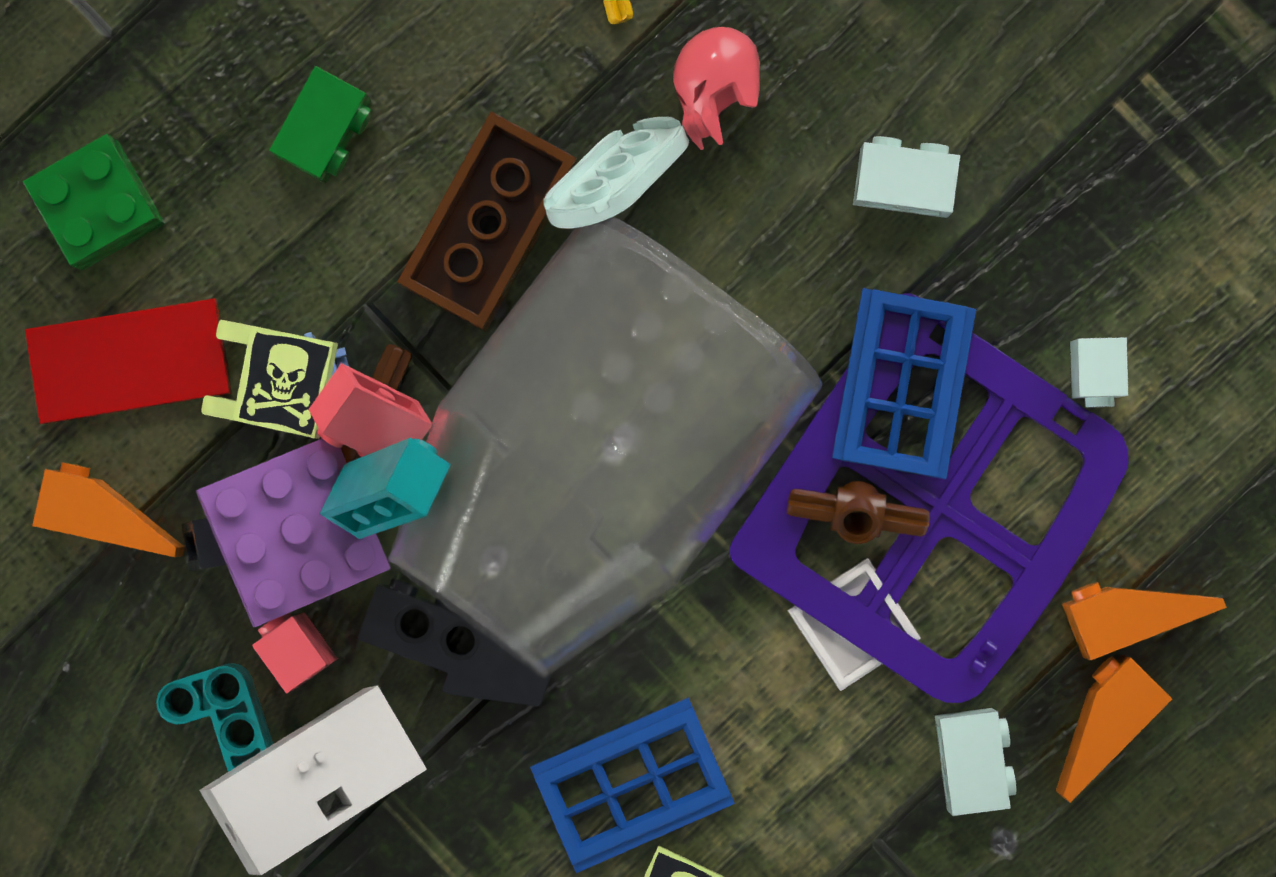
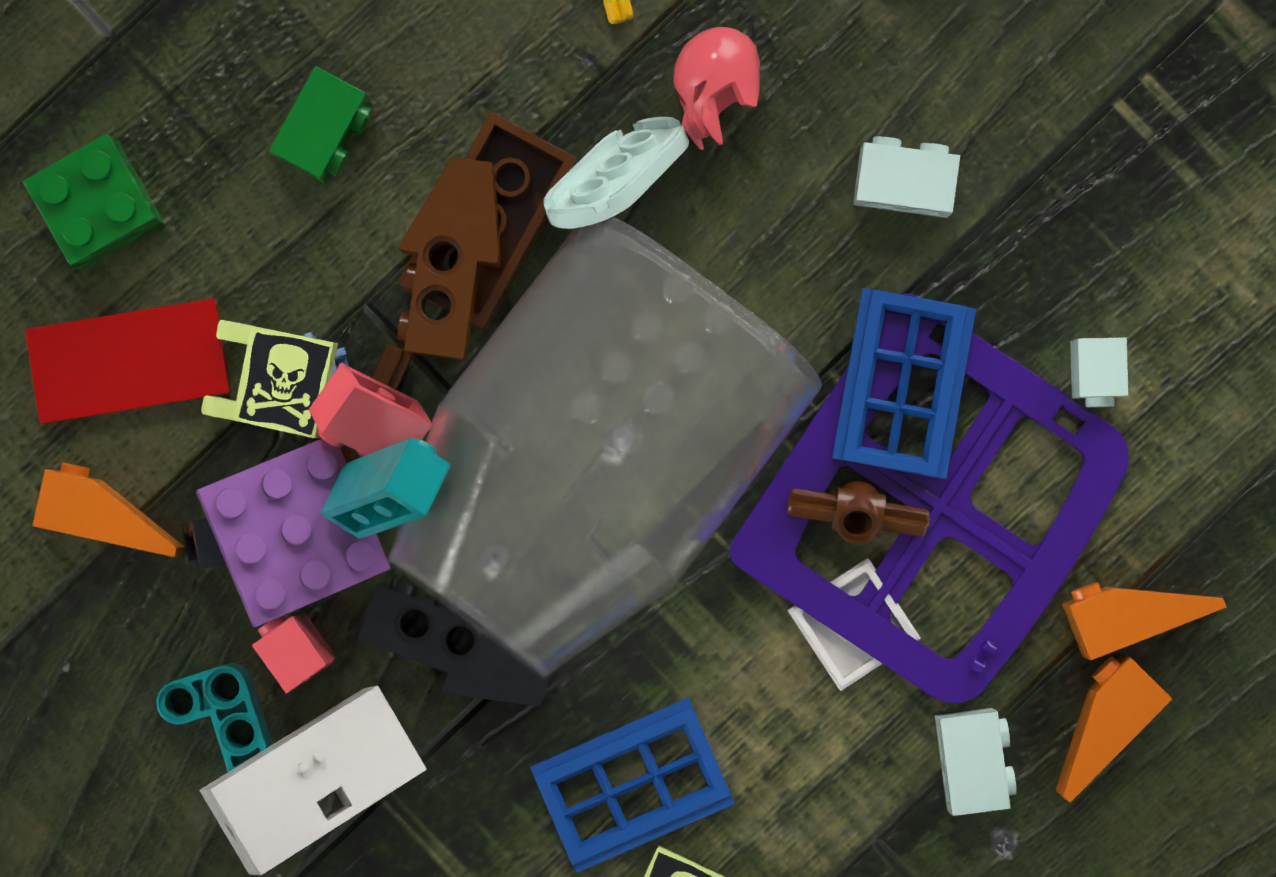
none -> reddish brown brick [398,157,501,362]

